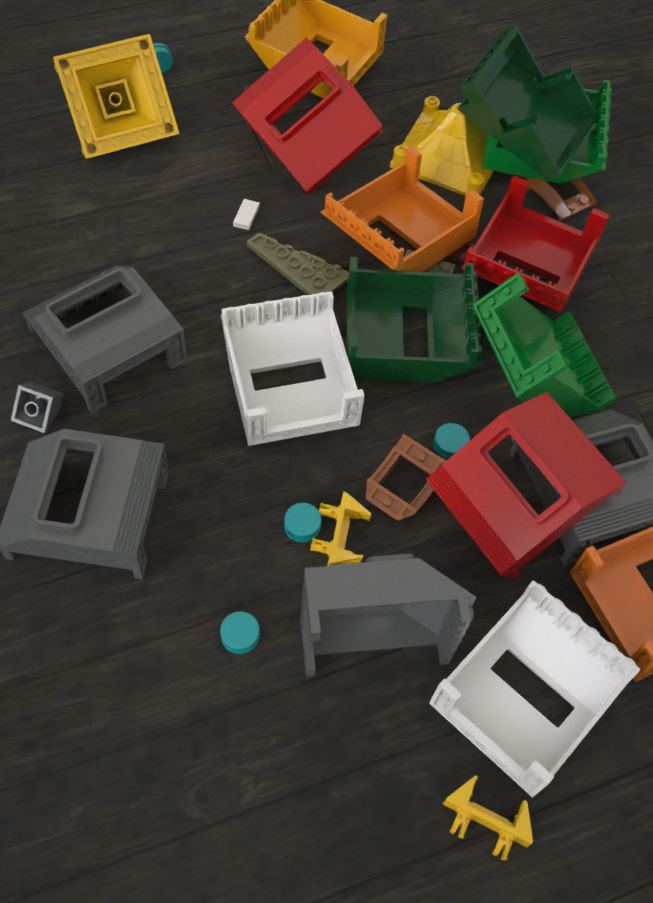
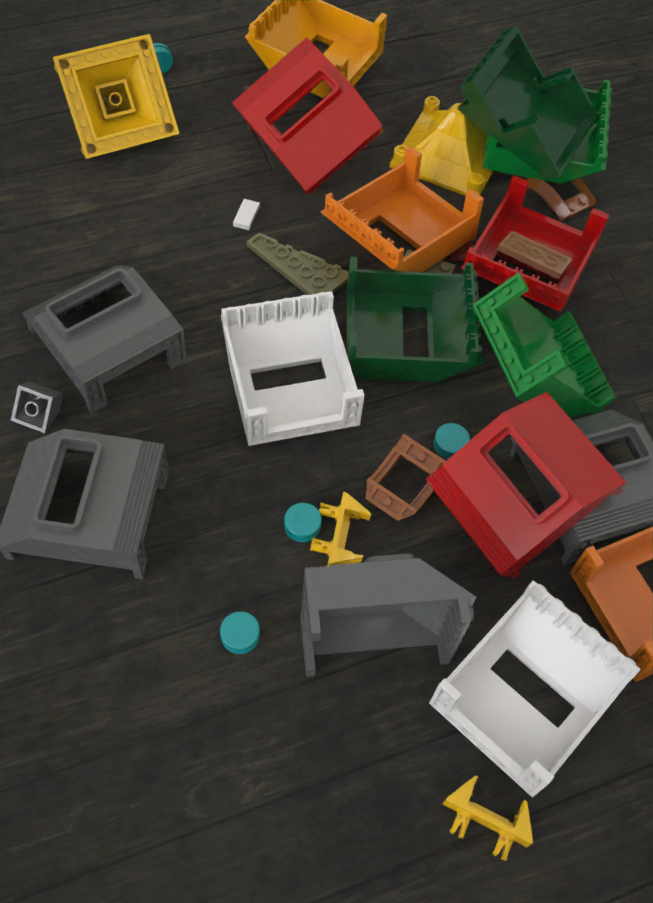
none -> medium nougat plate [497,231,573,279]

